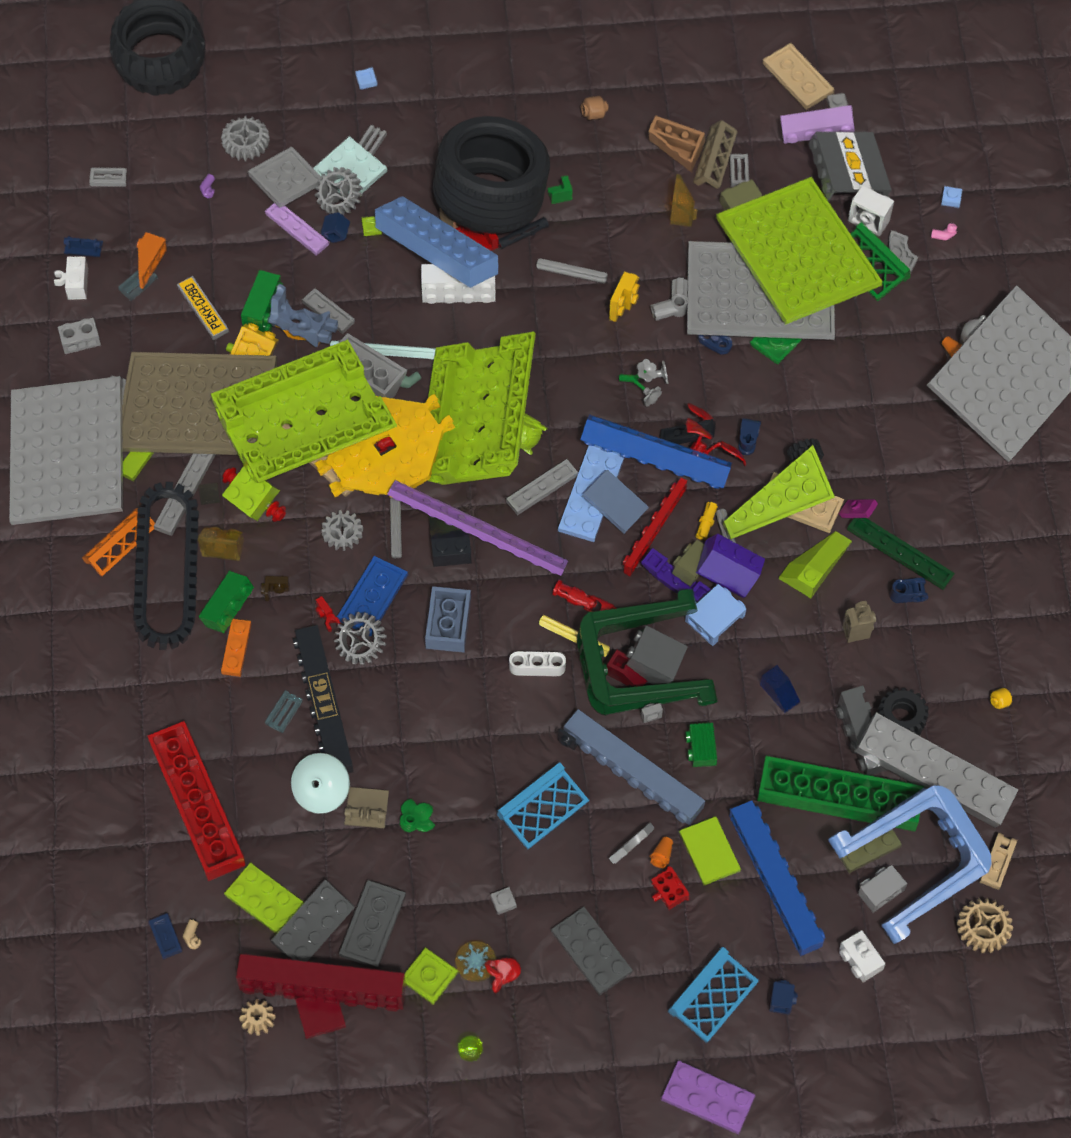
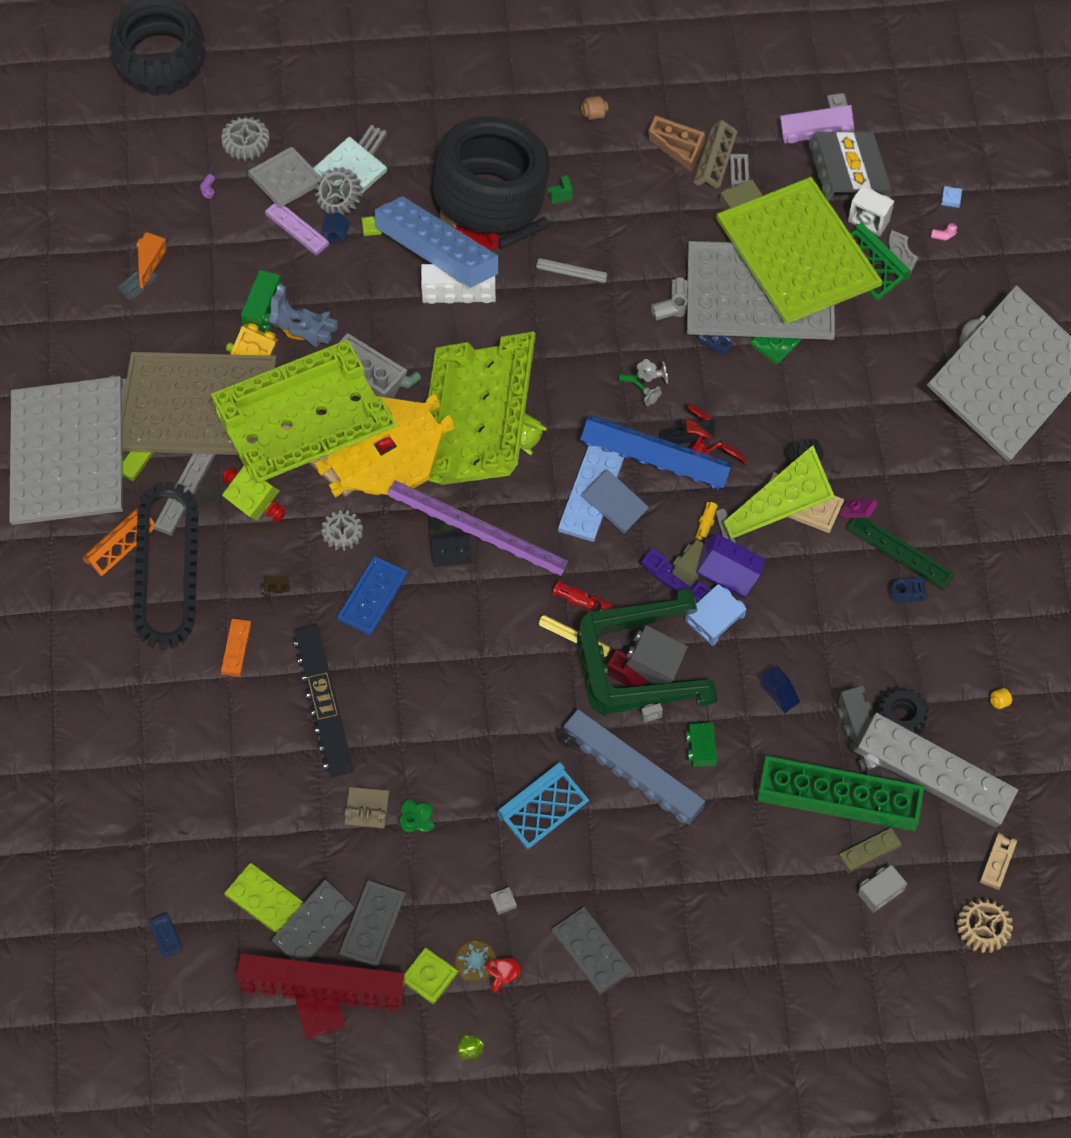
white brick [54,257,88,300] -> none
light grey brick [58,318,101,354] -> none
dark blue hinge [64,236,103,257] -> none
light grey tile [89,168,127,186] -> none
red brick [147,721,246,881] -> none
tile [177,276,229,340] -> none
tan arm [183,919,201,949] -> none
clear yellow slope [198,527,244,561] -> none
green brick [199,571,254,633] -> none
tan gear [240,999,275,1036] -> none
clear light blue tile [265,690,303,733] -> none
light aqua dish [291,753,350,813] -> none
light grey tile [302,288,355,334] -> none
red plate [315,596,340,632] -> none
light aqua axle [330,341,436,359] -> none
light grey gear [334,612,387,665] -> none
light blue plate [356,68,377,90] -> none
light grey axle [390,497,402,559] -> none
sand blue brick [425,586,471,653] -> none
light grey plate [506,459,578,516] -> none
white beam [509,651,566,676] -> none
yellow plate [609,272,640,322] -> none
light grey tile [609,823,654,864] -> none
red plate [623,478,687,576] -> none
orange cone [650,837,673,868] -> none
red piece [651,866,690,910] -> none
medium lavender plate [661,1061,755,1134] -> none
dark azure fence [668,947,759,1043] -> none
clear yellow slope [670,174,698,227] -> none
lime tile [679,817,741,886] -> none
blue brick [729,800,825,956] -> none
dark blue piece [738,418,761,455] -> none
tan plate [763,43,834,110] -> none
dark blue brick [769,980,798,1015] -> none
lime wedge [779,531,852,598] -> none
medium blue piece [828,786,991,944] -> none
white brick [839,930,885,982] -> none
dark tan hinge [842,601,876,643] -> none
orange cone [942,336,962,357] -> none

